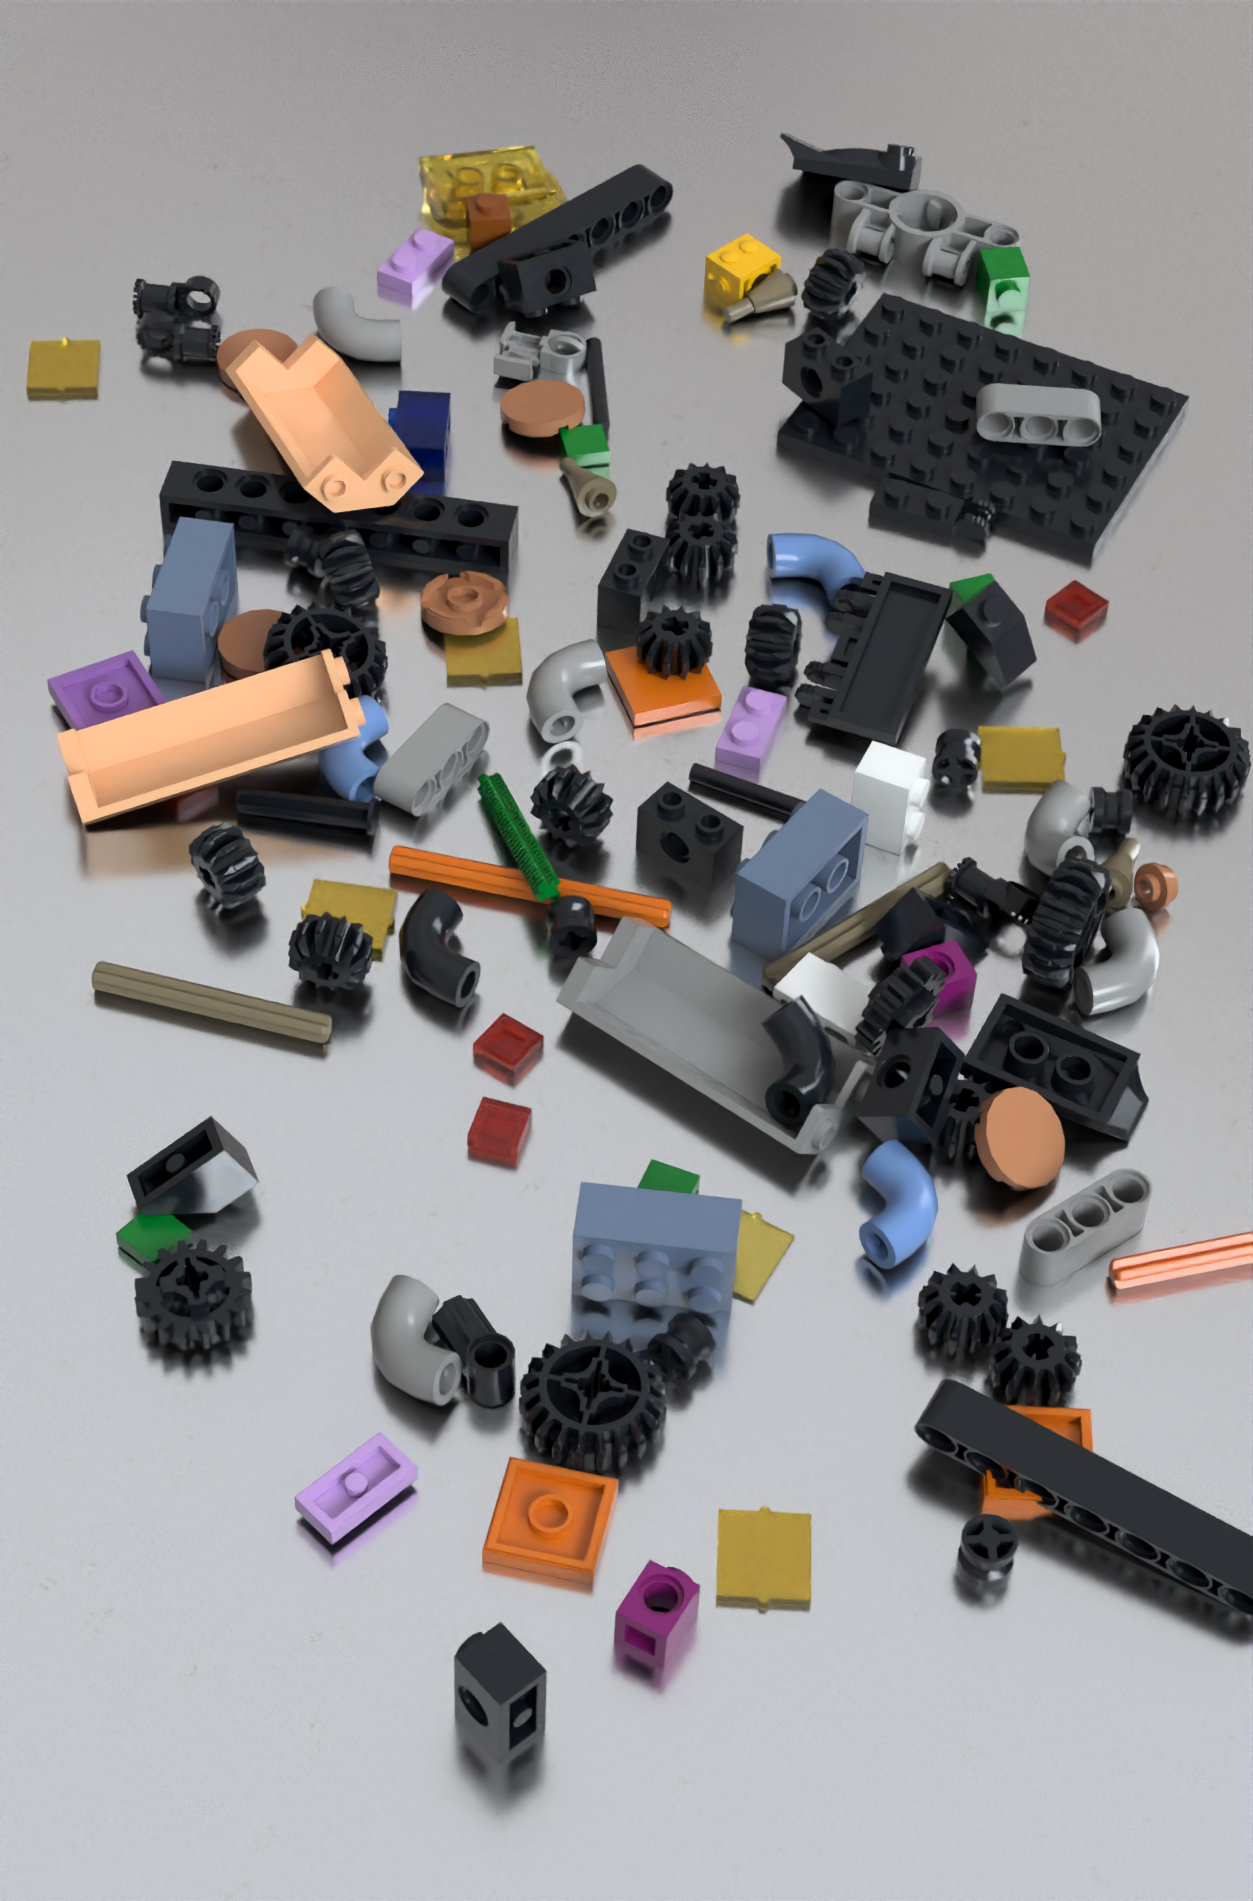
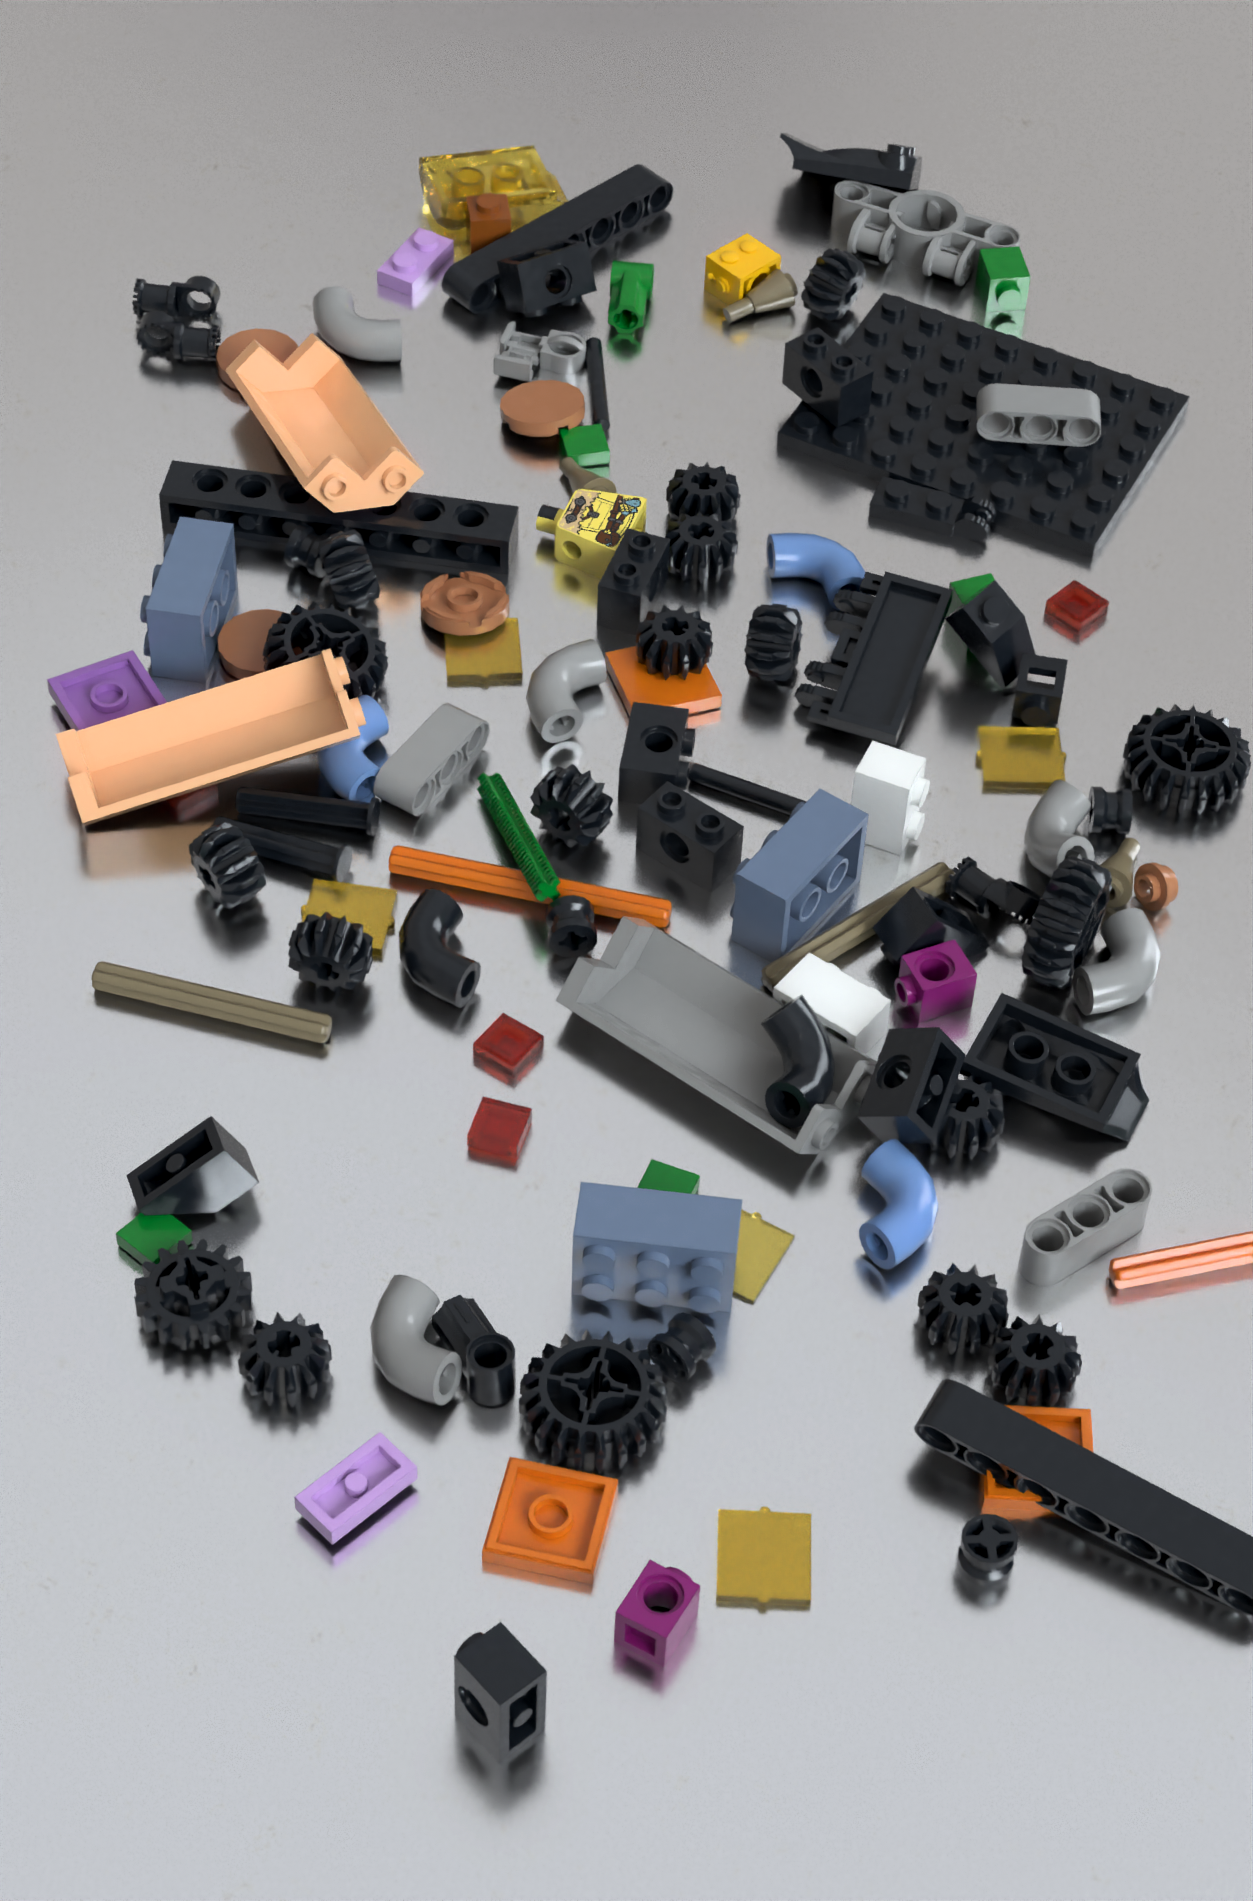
clear yellow piece [26,338,101,397] -> none
clear blue brick [388,390,451,482] -> none
lavender plate [715,685,787,771] -> none
black gear [854,956,947,1057] -> none
black wheel [932,728,983,788] -> none
nougat tile [974,1087,1065,1192] -> none
none -> black axle [211,816,352,883]
none -> black gear [238,1312,332,1408]
none -> light yellow torso [536,489,647,579]
none -> green piece [608,260,654,334]
none -> black brick [618,702,696,804]
none -> black brick [1012,653,1068,727]

